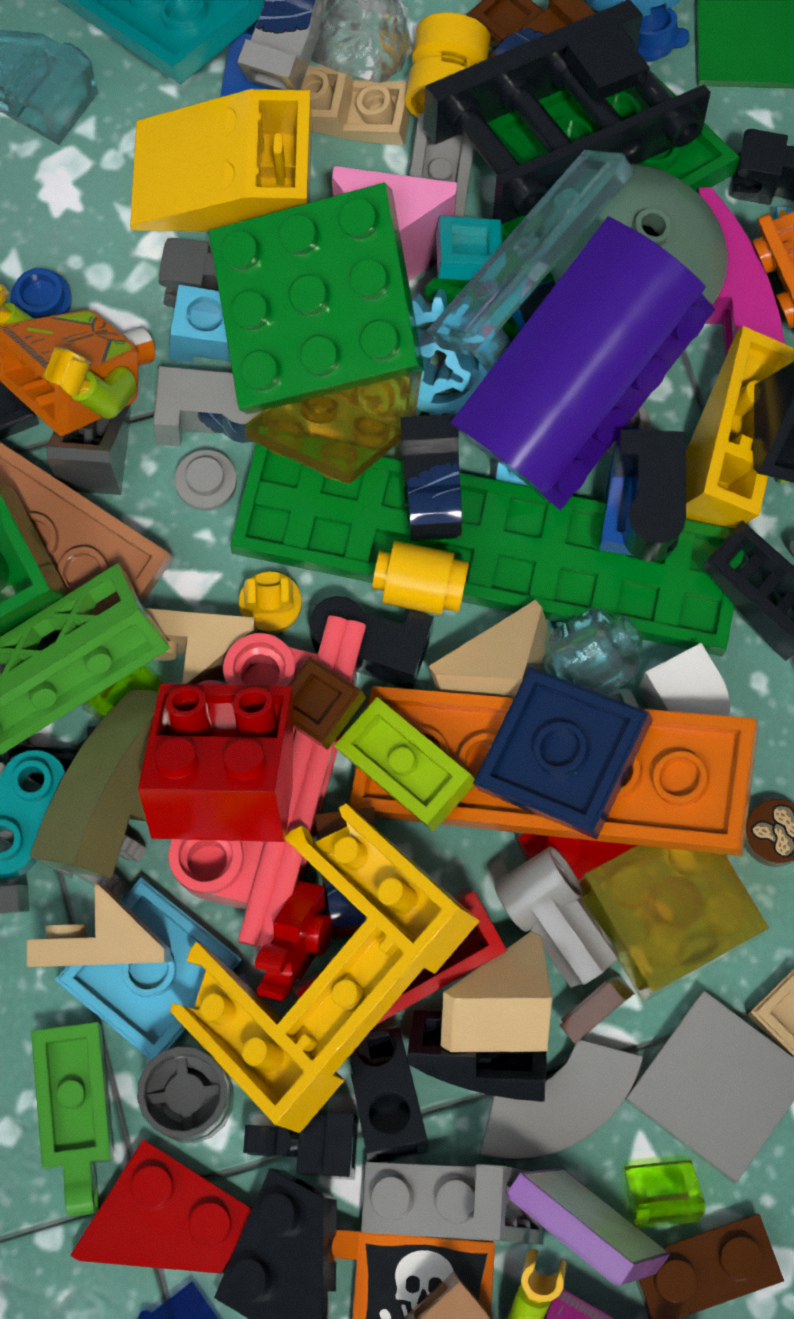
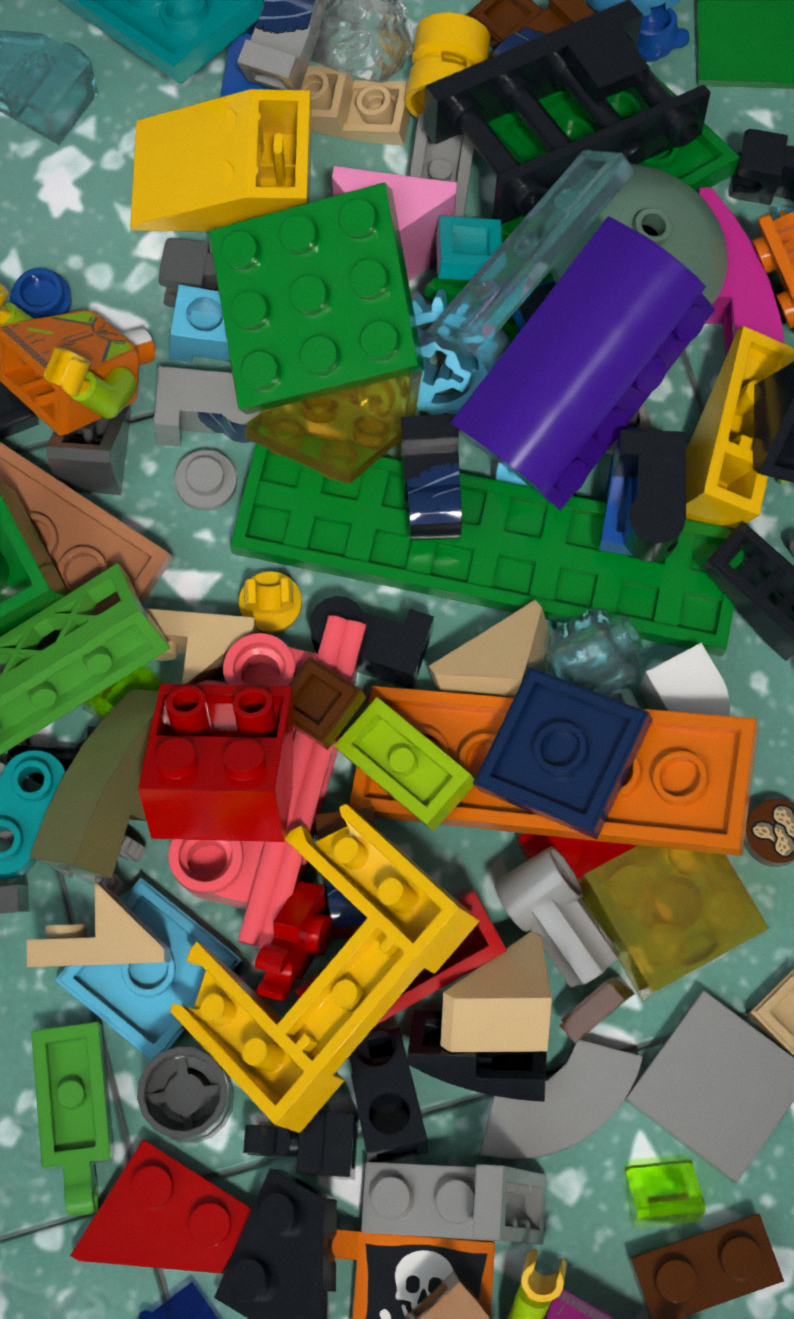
yellow brick [372,541,469,615] -> none
tile [506,1168,670,1286] -> none

